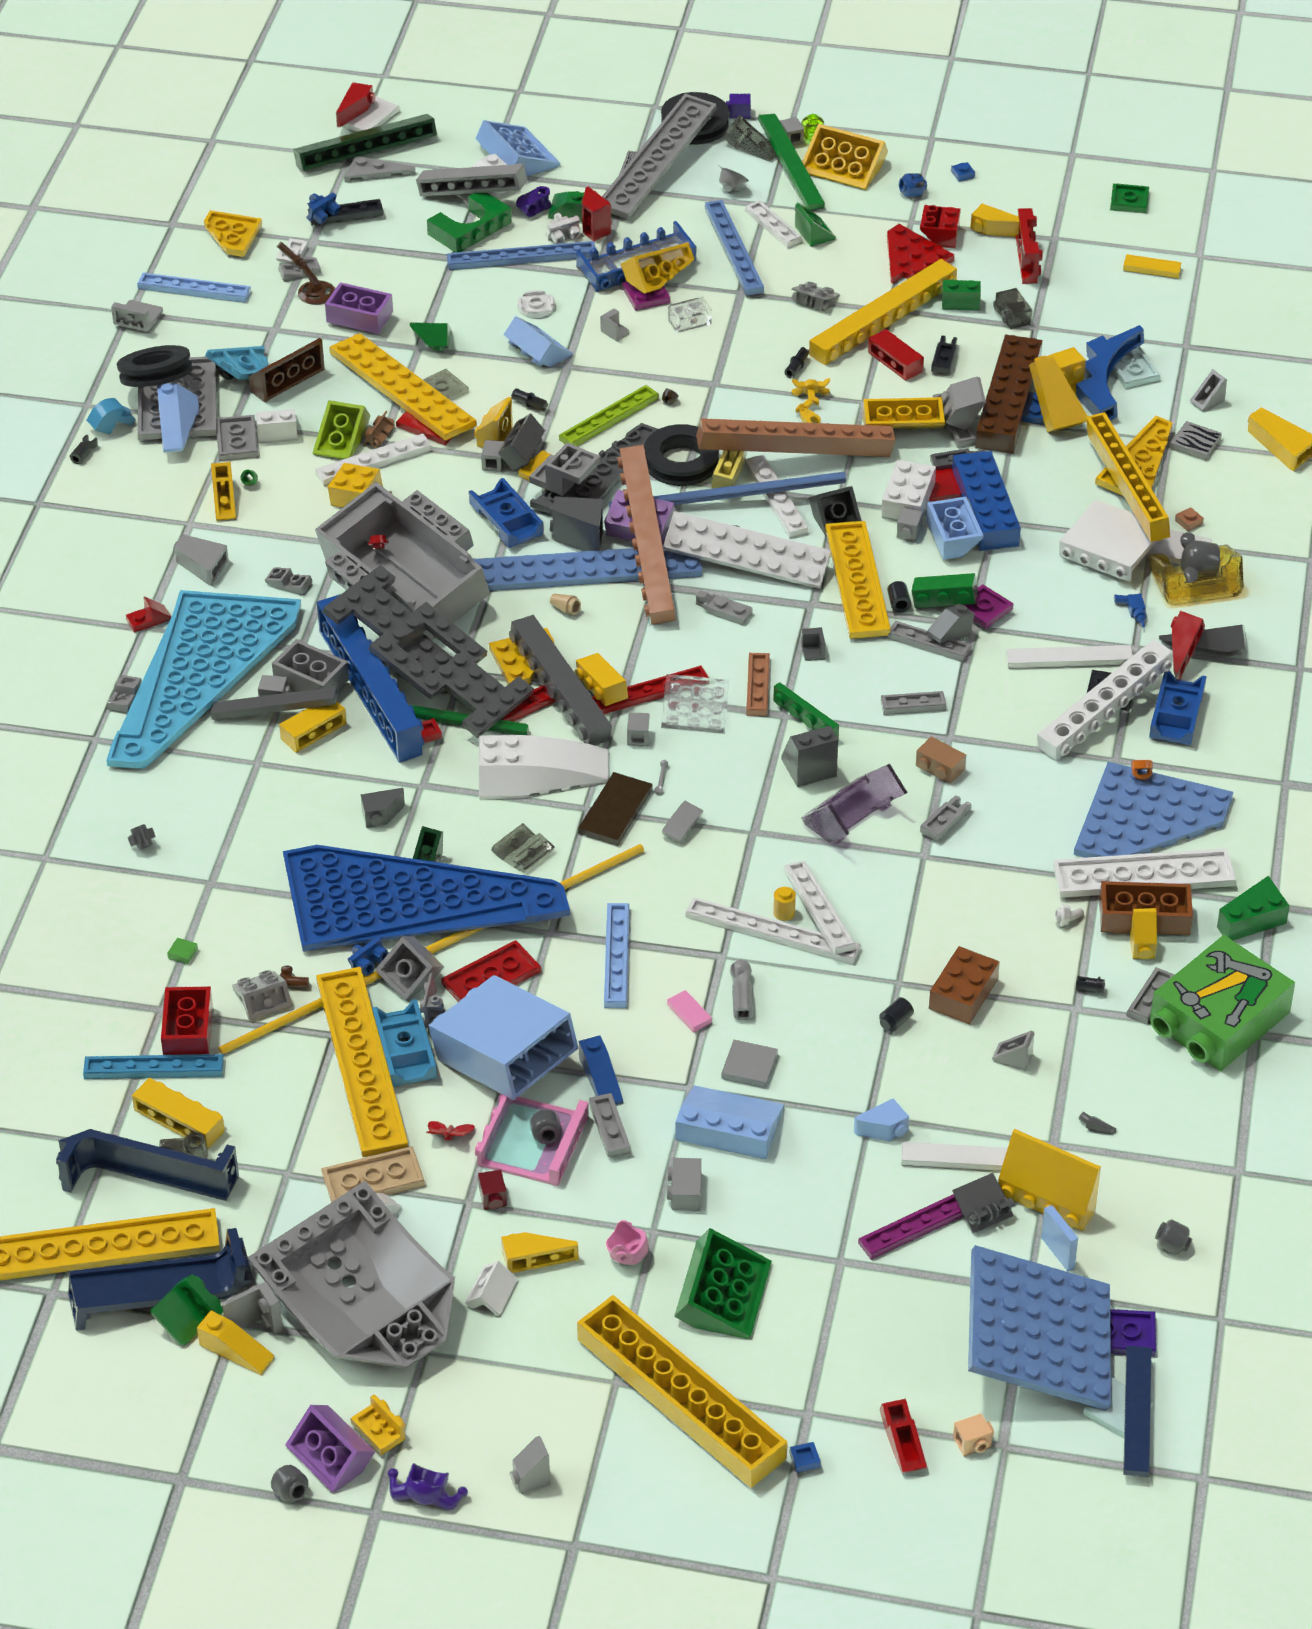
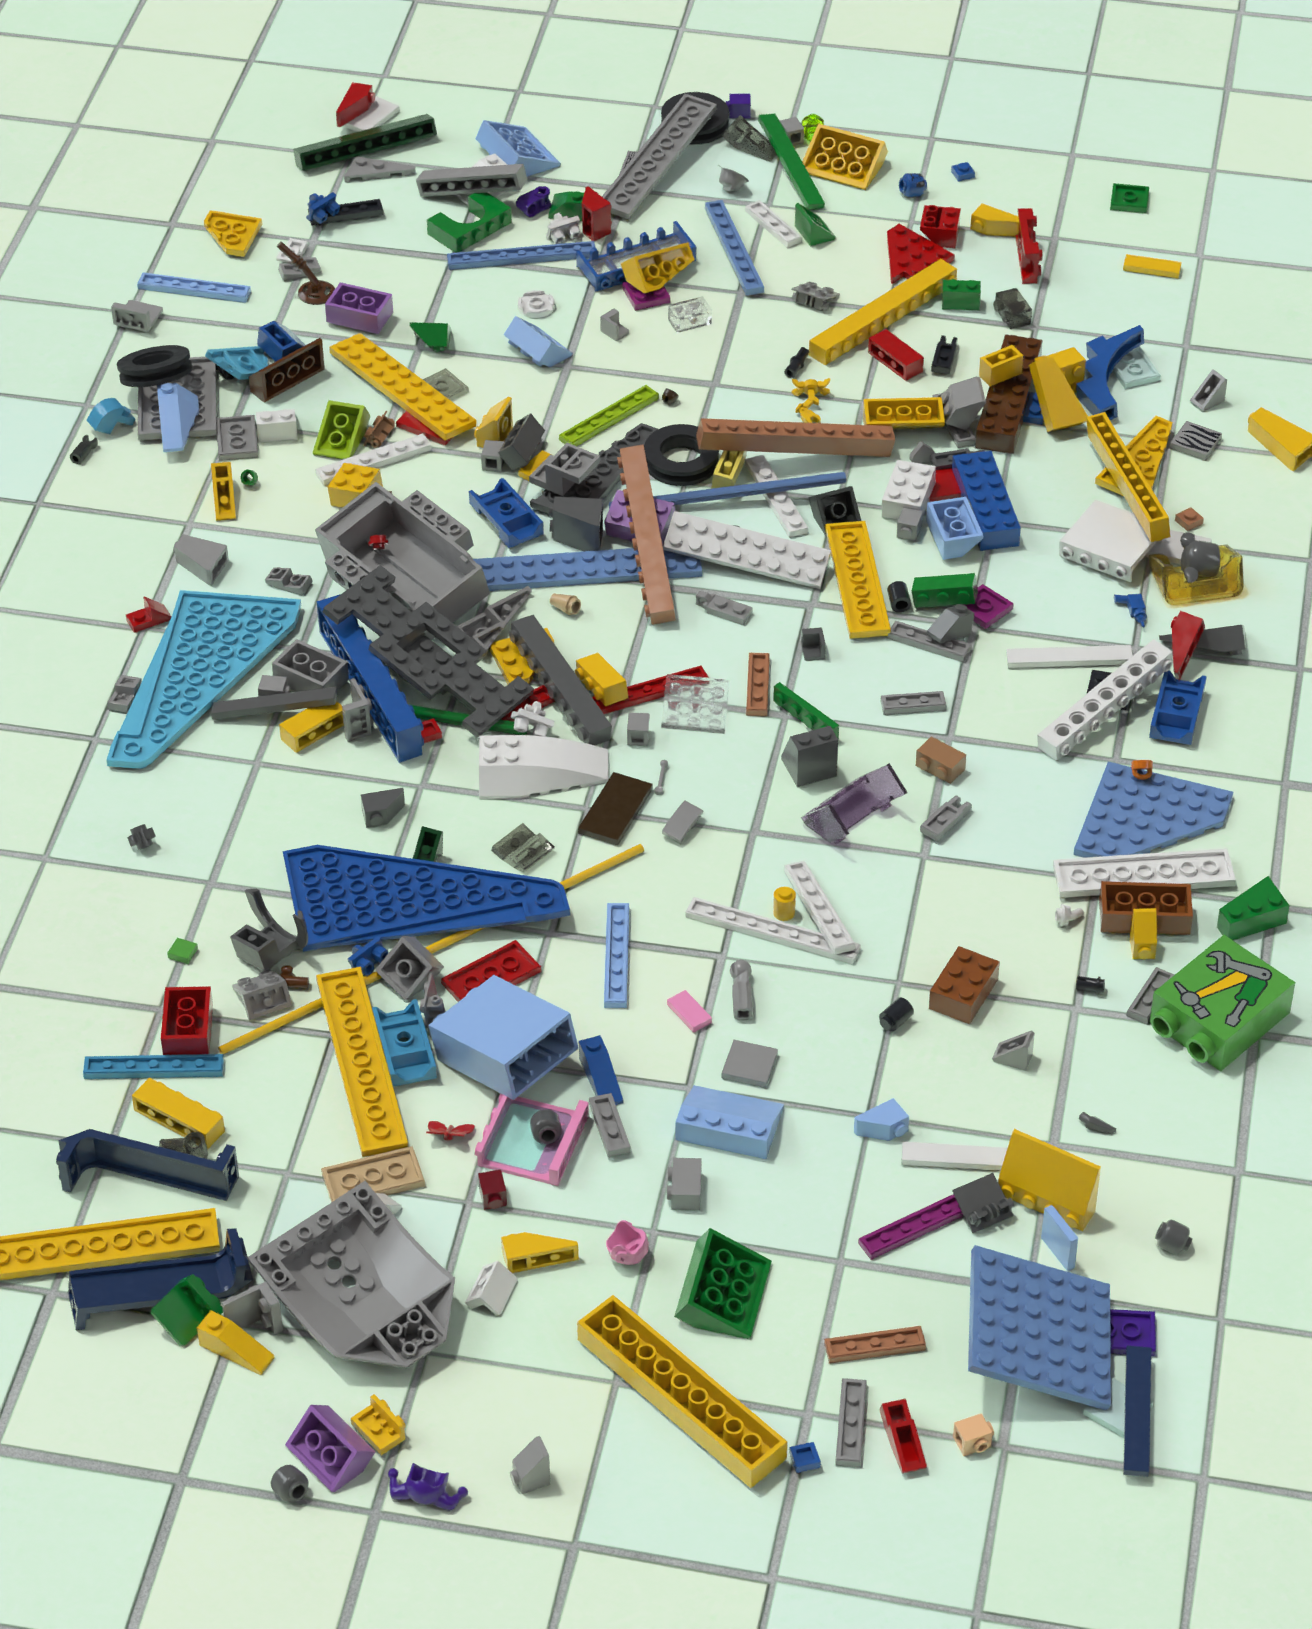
black axle [511,388,548,411] -> none
none -> dark grey piece [230,889,308,972]
none -> blue slope [257,321,306,362]
none -> light grey bracket [342,678,373,742]
none -> light grey wedge [457,586,532,650]
none -> white hips [511,701,555,736]
none -> nougat tile [824,1326,926,1364]
none -> light grey tile [835,1378,867,1467]
none -> light grey tile [909,441,935,464]
none -> yellow brick [979,345,1023,386]

